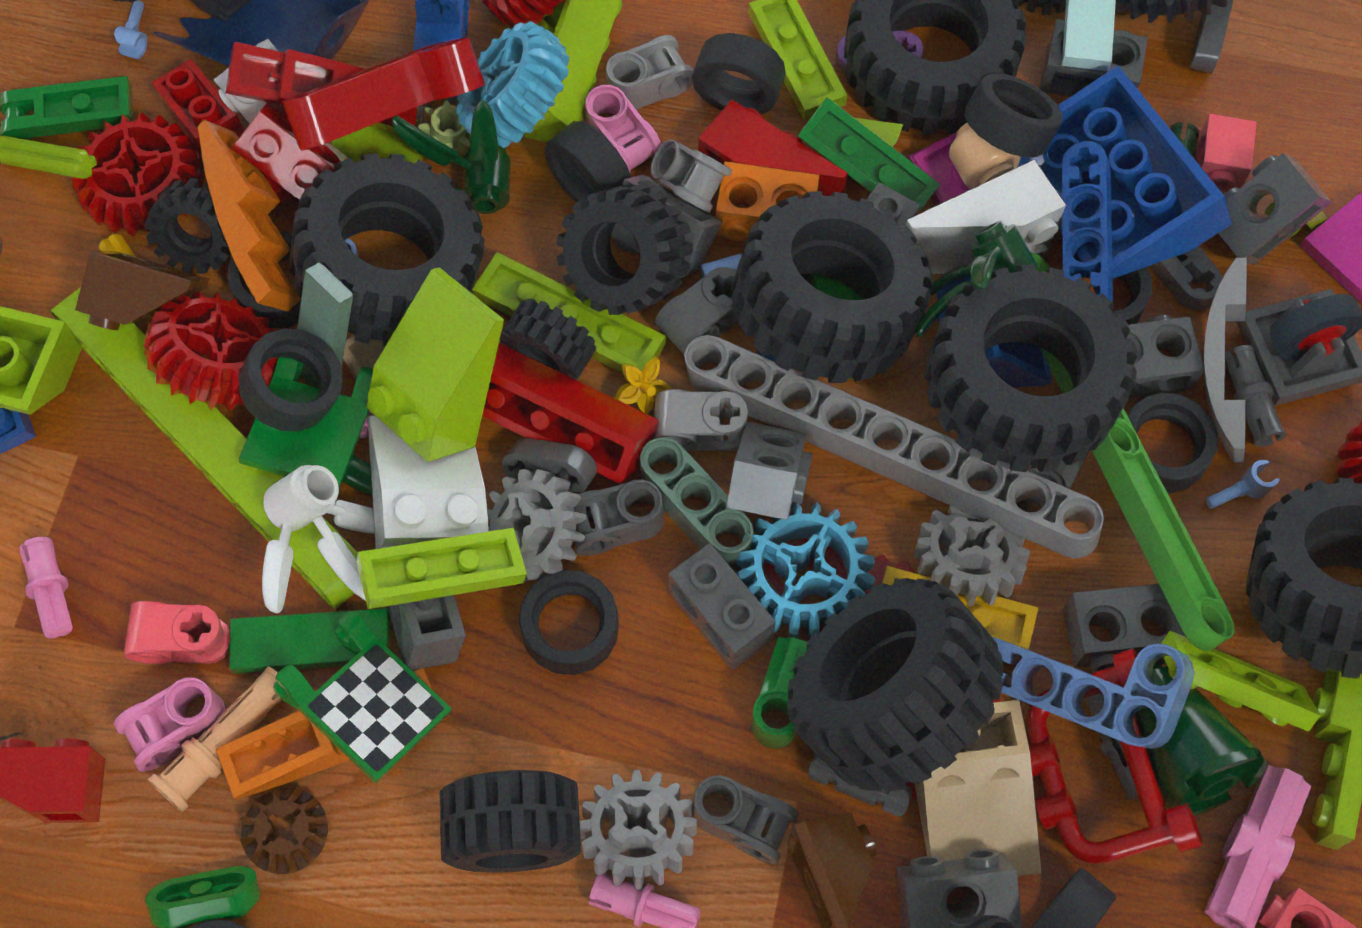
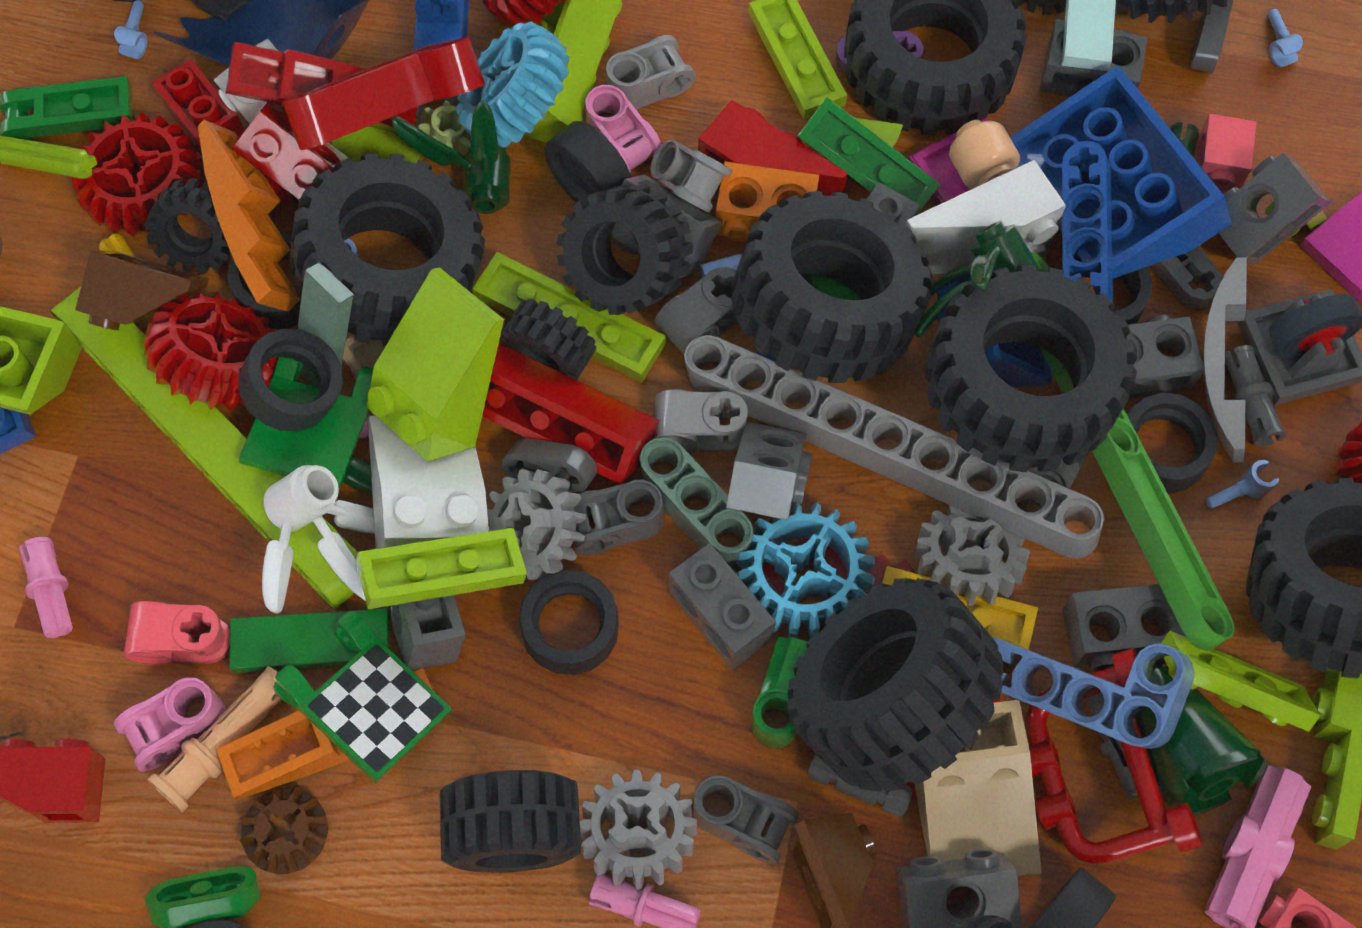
yellow plant [614,356,671,414] -> none
black tyre [692,33,786,115] -> none
black tyre [964,73,1063,157] -> none
none -> light blue hand [1267,9,1303,68]

